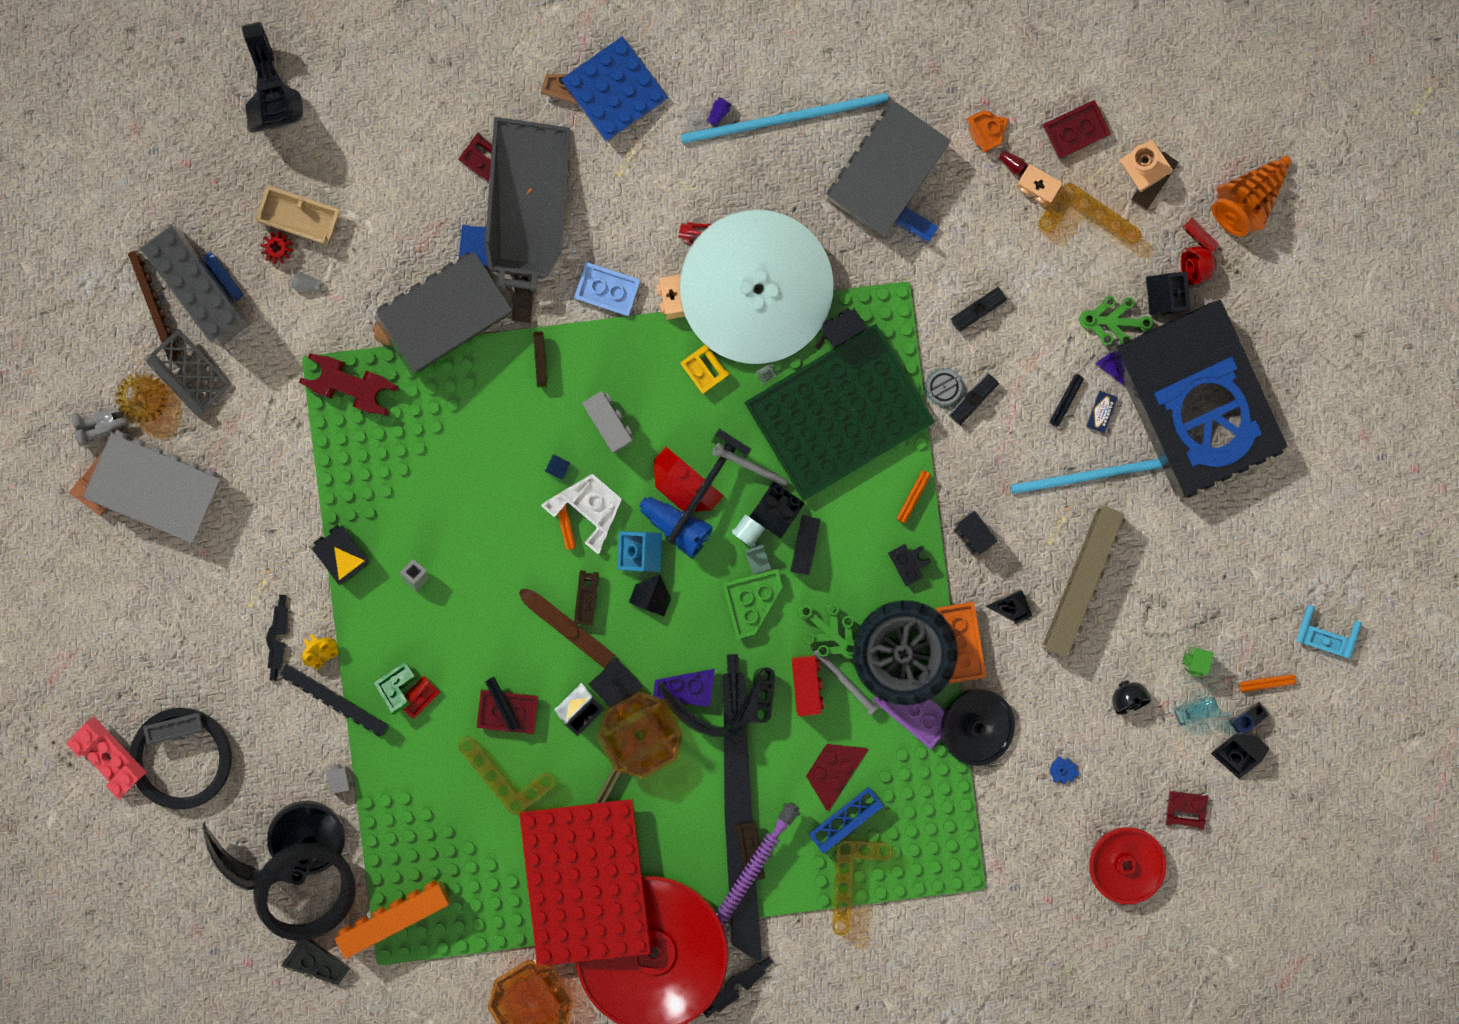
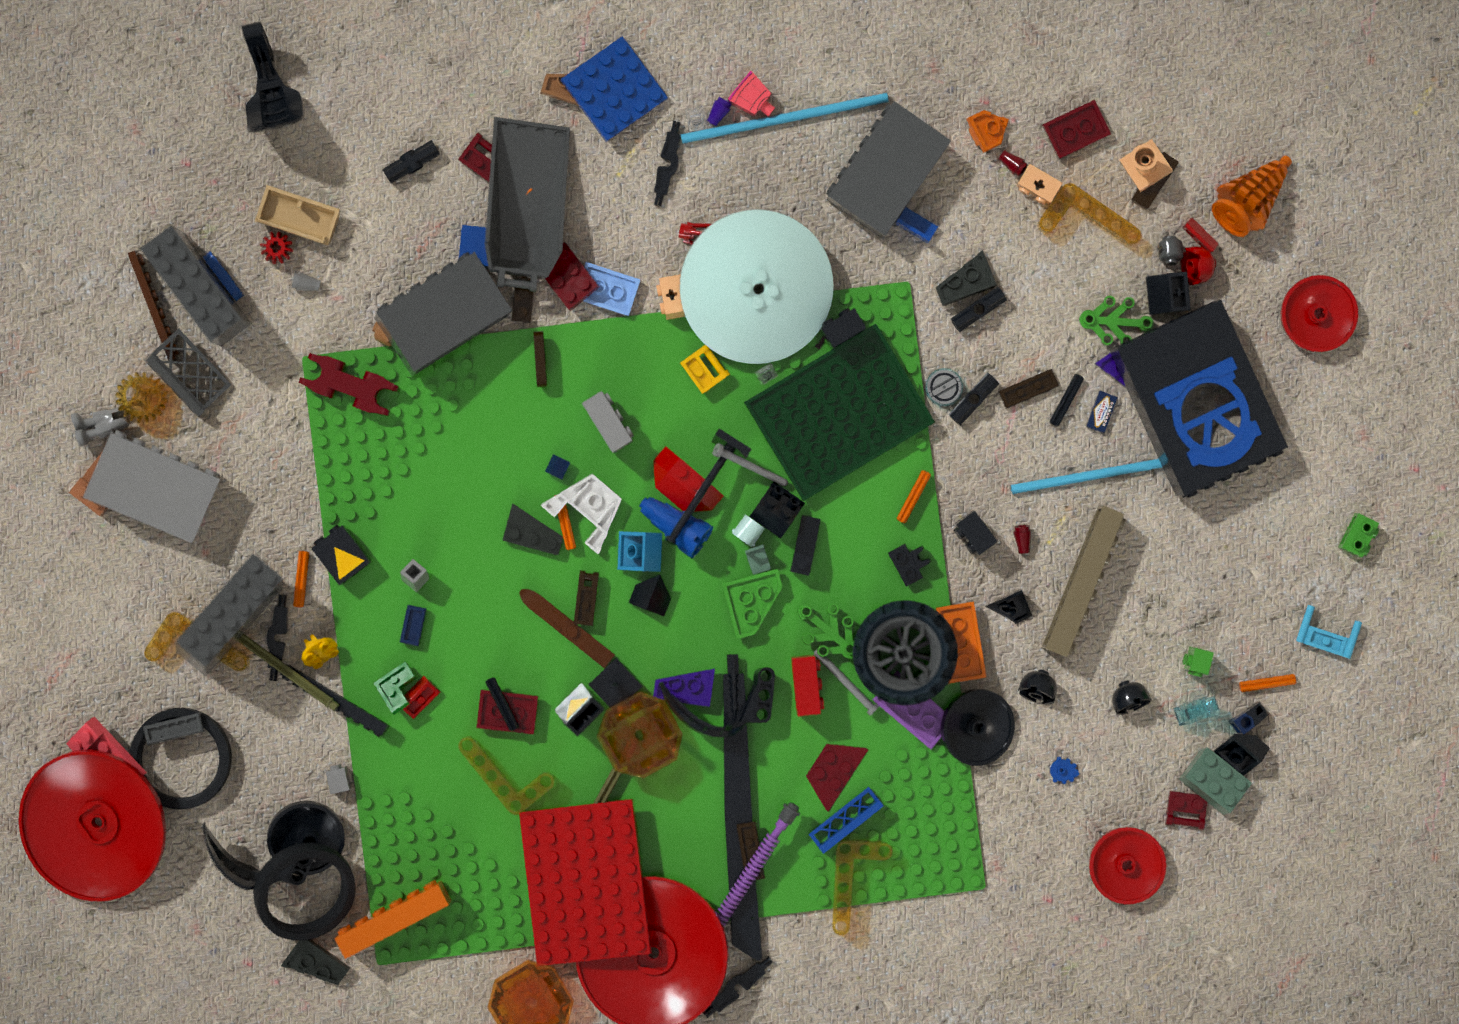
none -> red dish [18,750,166,901]
none -> clear yellow beam [144,612,250,671]
none -> dark grey brick [175,554,283,677]
none -> olive piece [238,634,339,711]
none -> orange axle [293,551,310,608]
none -> black piece [382,140,440,184]
none -> dark blue tile [400,605,427,646]
none -> pearl dark grey wing [503,503,563,555]
none -> dark red plate [545,242,600,311]
none -> black piece [654,121,681,206]
none -> coral torso [728,71,775,117]
none -> pearl dark grey wing [936,250,997,306]
none -> dark brown tile [998,369,1059,409]
none -> dark red cone [1013,525,1032,554]
none -> black cylinder [1018,670,1057,705]
none -> dark grey head [1158,236,1184,266]
none -> sand green brick [1179,747,1252,815]
none -> red dish [1280,275,1358,352]
none -> bright green brick [1338,513,1379,558]

